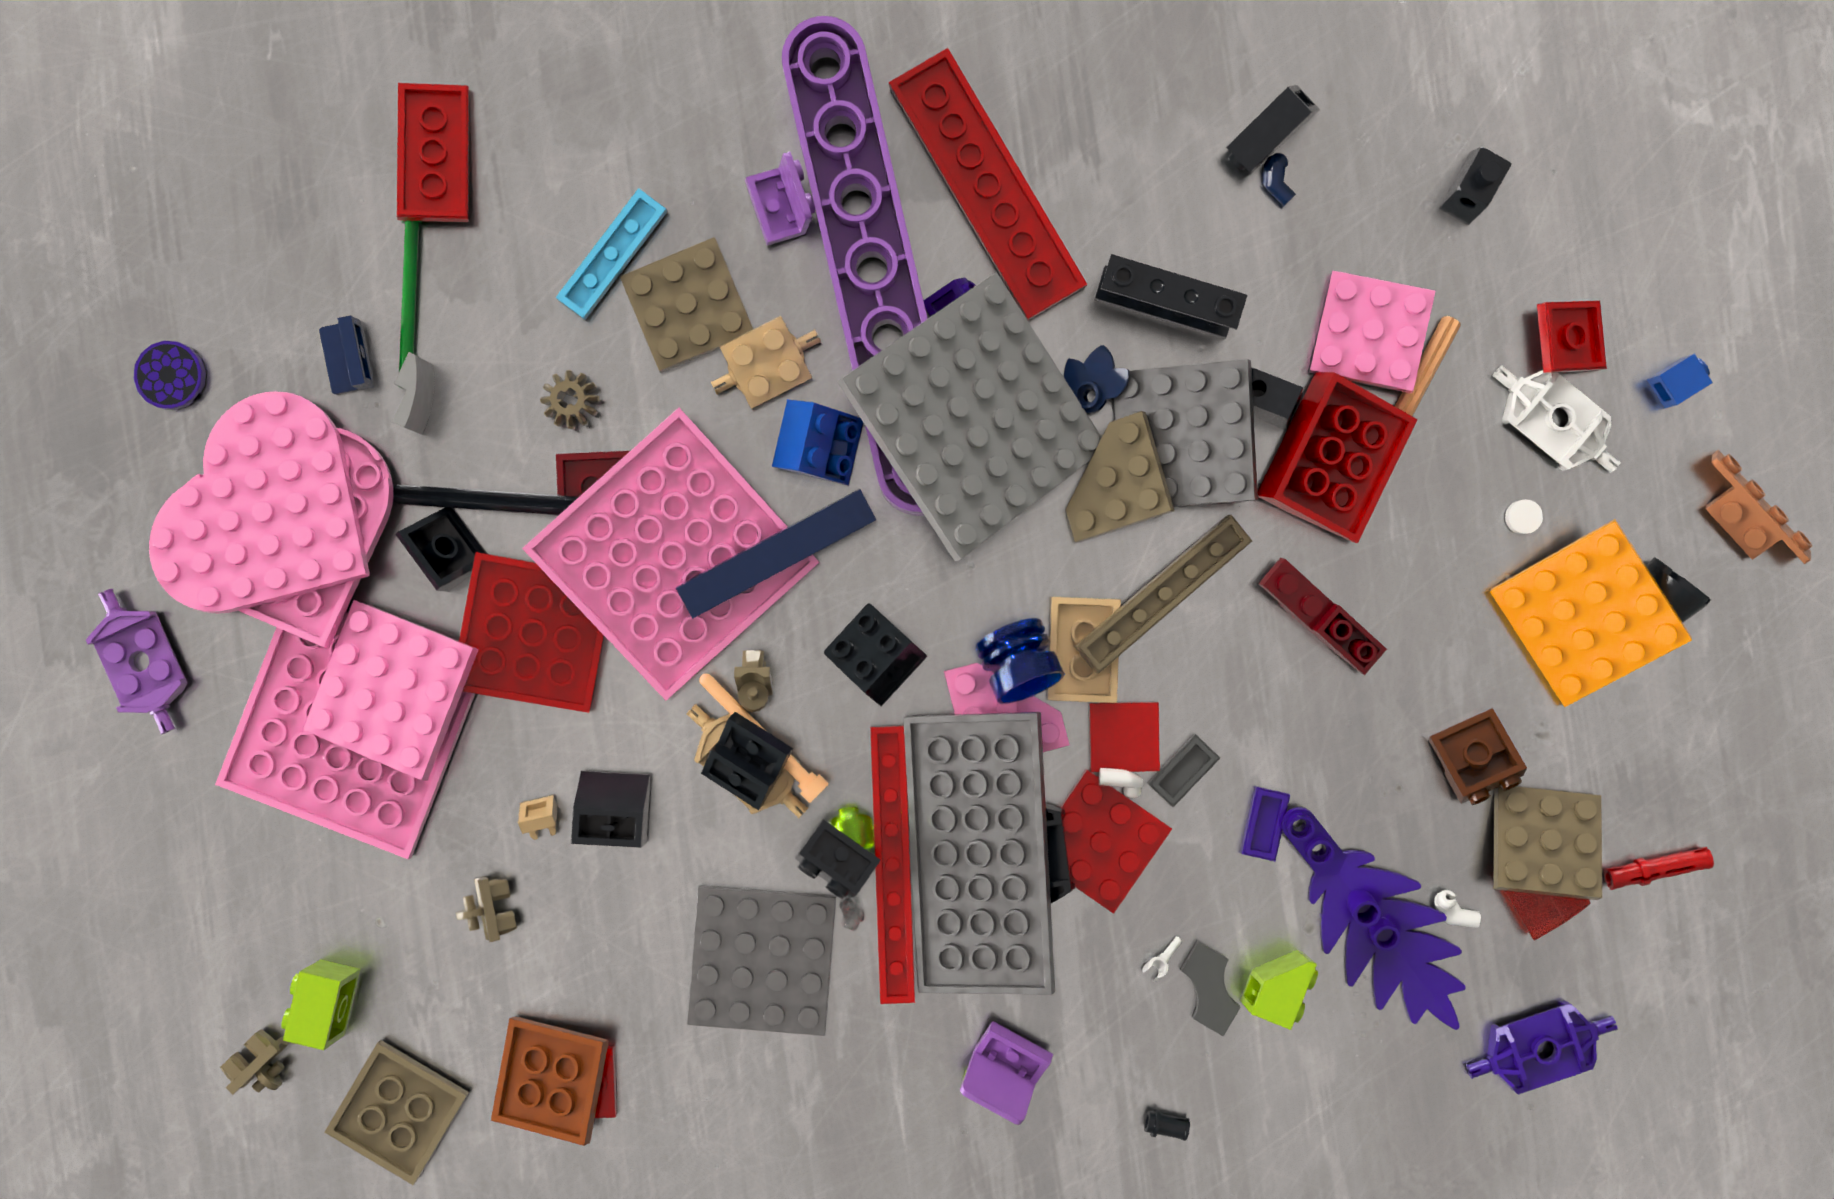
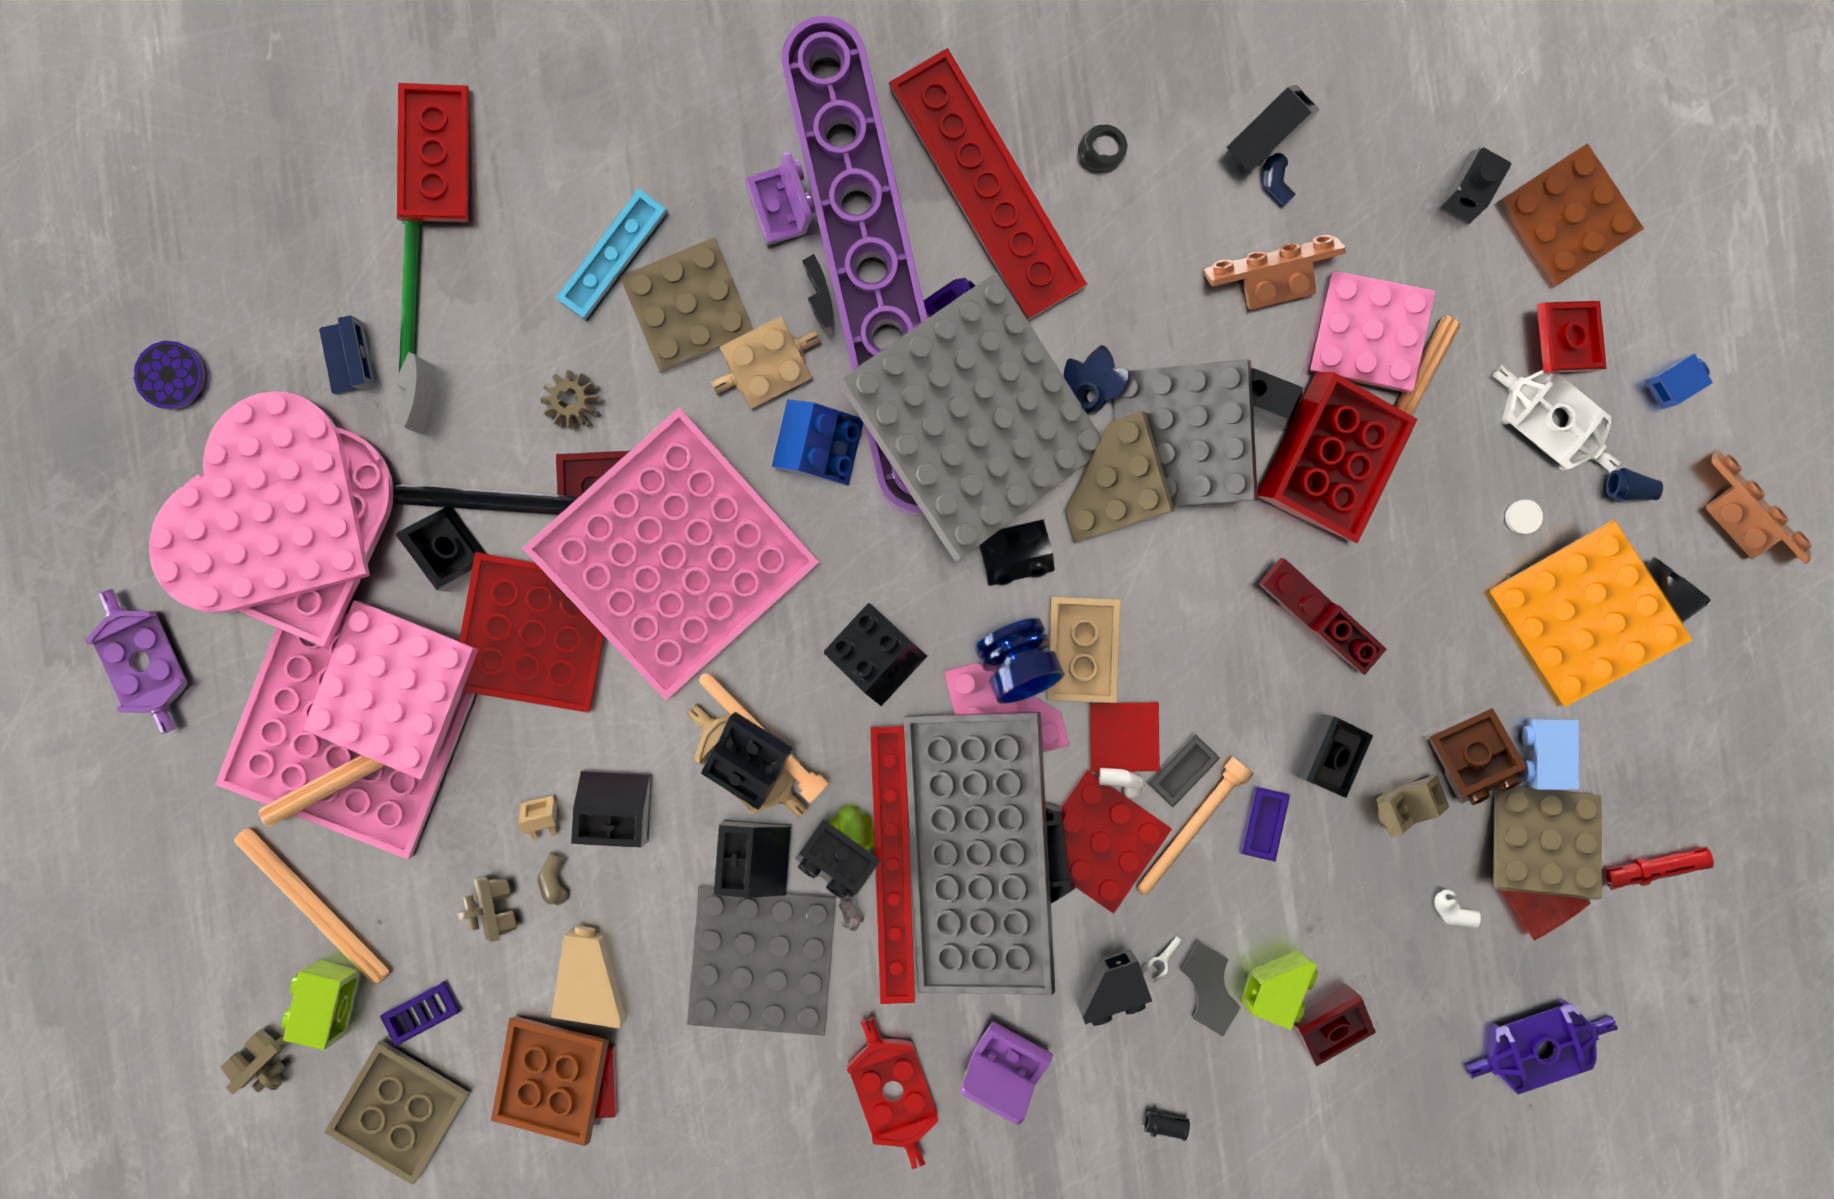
dark blue tile [676,489,876,619] -> none
dark tan hips [734,650,773,712] -> none
dark tan tile [1074,515,1252,674] -> none
black fence [1094,254,1247,339] -> none
dark purple plant [1281,807,1466,1030] -> none
none -> light nougat axle [234,828,389,985]
none -> light nougat axle [259,755,385,826]
none -> dark purple slope [380,982,459,1047]
none -> dark tan arm [537,852,567,905]
none -> tan slope [551,926,626,1029]
none -> black slope [713,821,791,898]
none -> black slope [802,254,835,339]
none -> red plate [847,1017,939,1169]
none -> black bracket [979,519,1055,586]
none -> black slope [1077,949,1152,1026]
none -> pearl dark grey piece [1078,124,1128,170]
none -> light nougat piece [1137,757,1254,895]
none -> nougat bracket [1204,235,1346,310]
none -> dark red slope [1293,985,1376,1067]
none -> black slope [1297,714,1373,798]
none -> dark tan brick [1376,775,1449,838]
none -> dark orange plate [1498,143,1644,287]
none -> light blue brick [1522,718,1579,790]
none -> dark blue cone [1606,468,1663,502]

